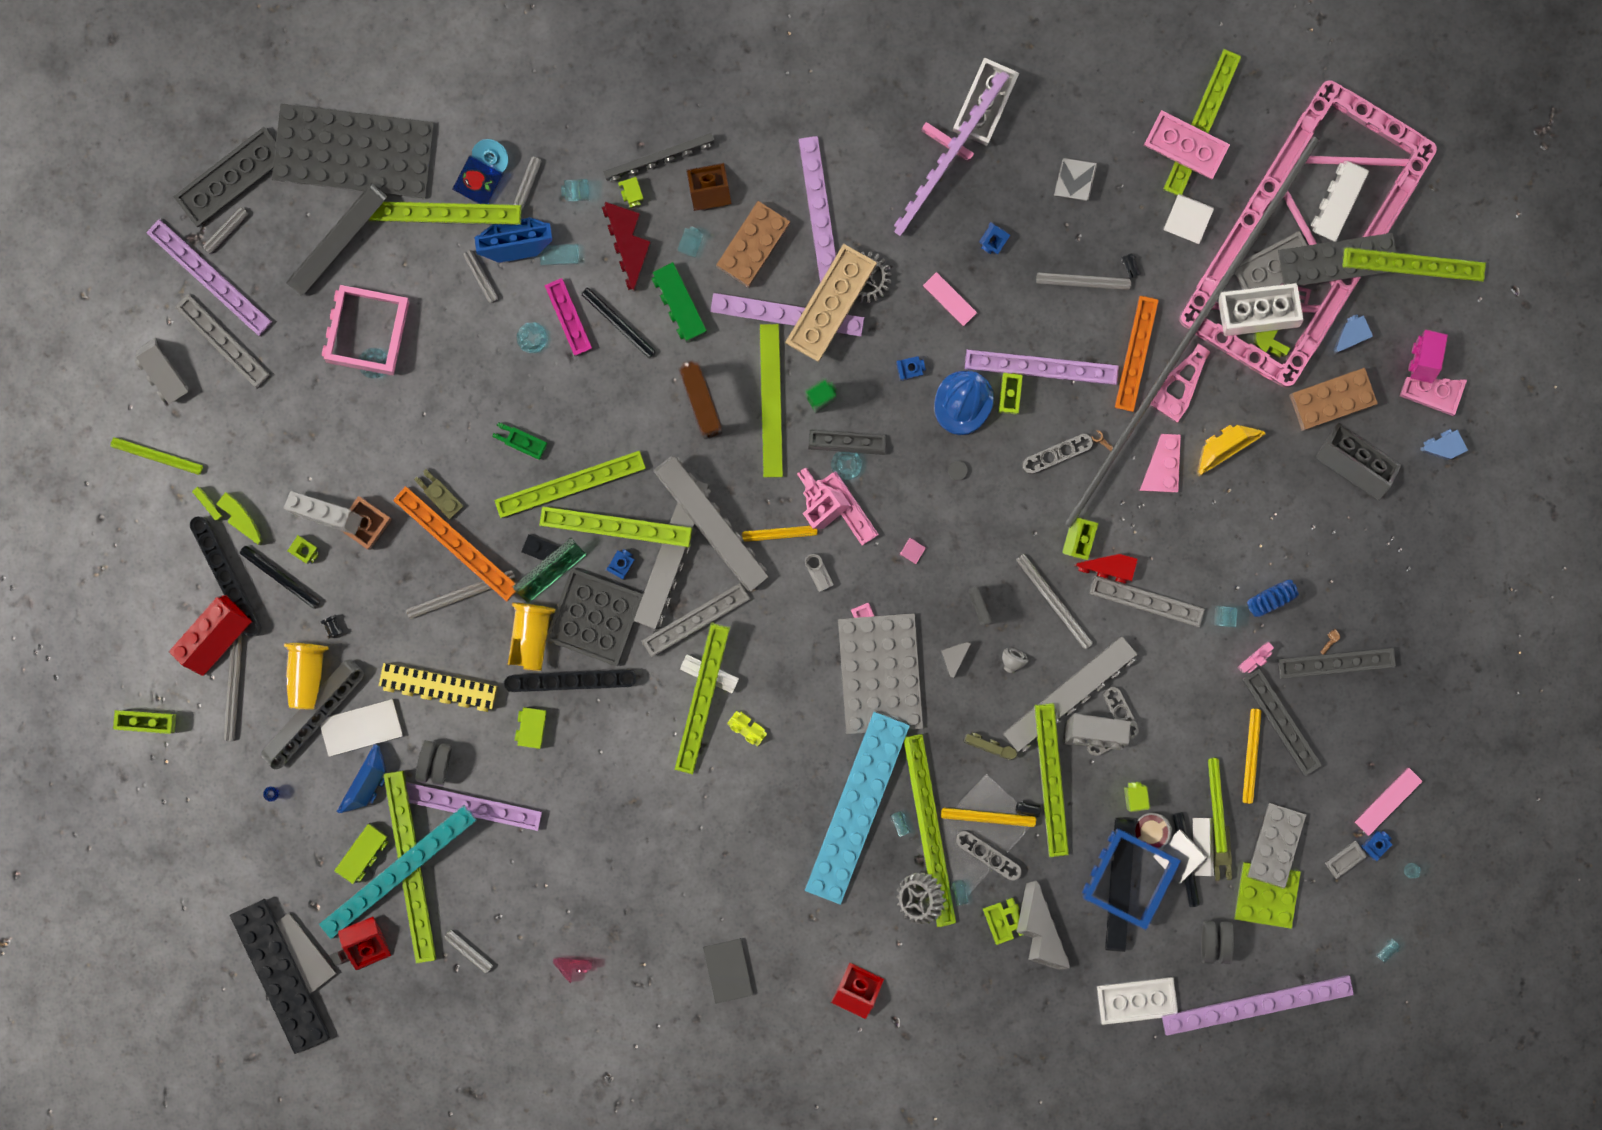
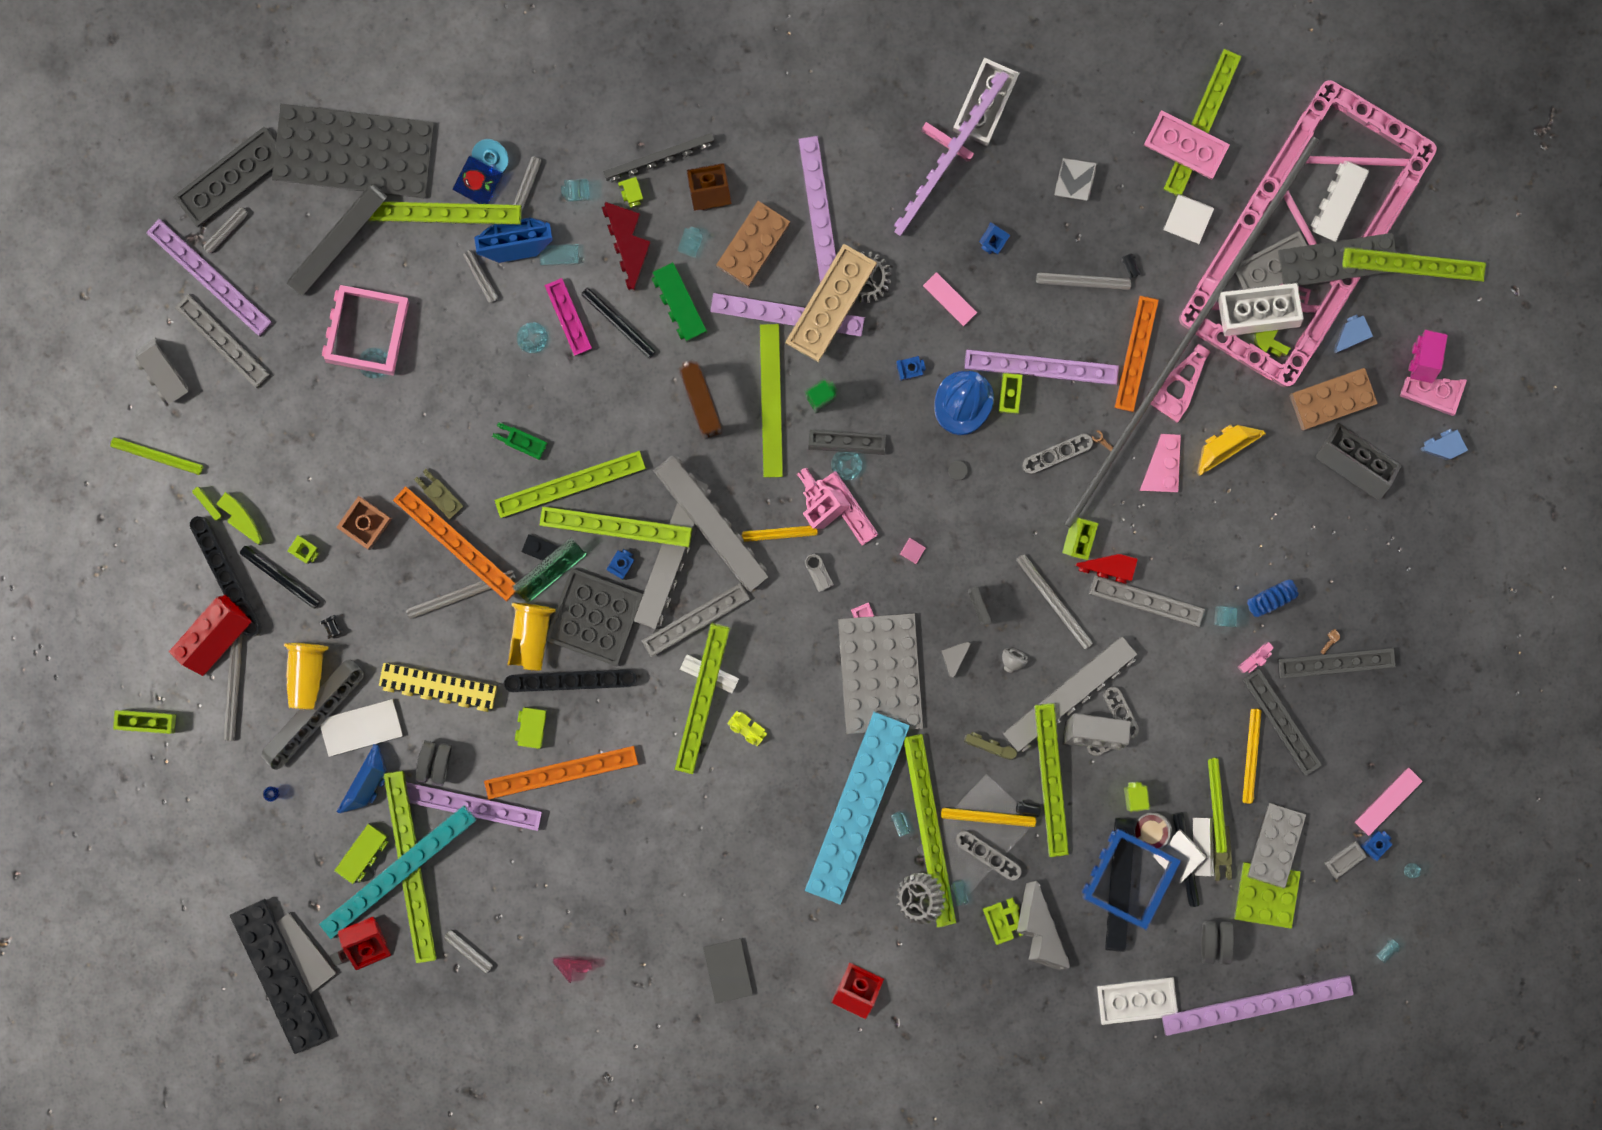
light grey brick [283,491,362,535] -> none
none -> orange plate [484,746,638,799]

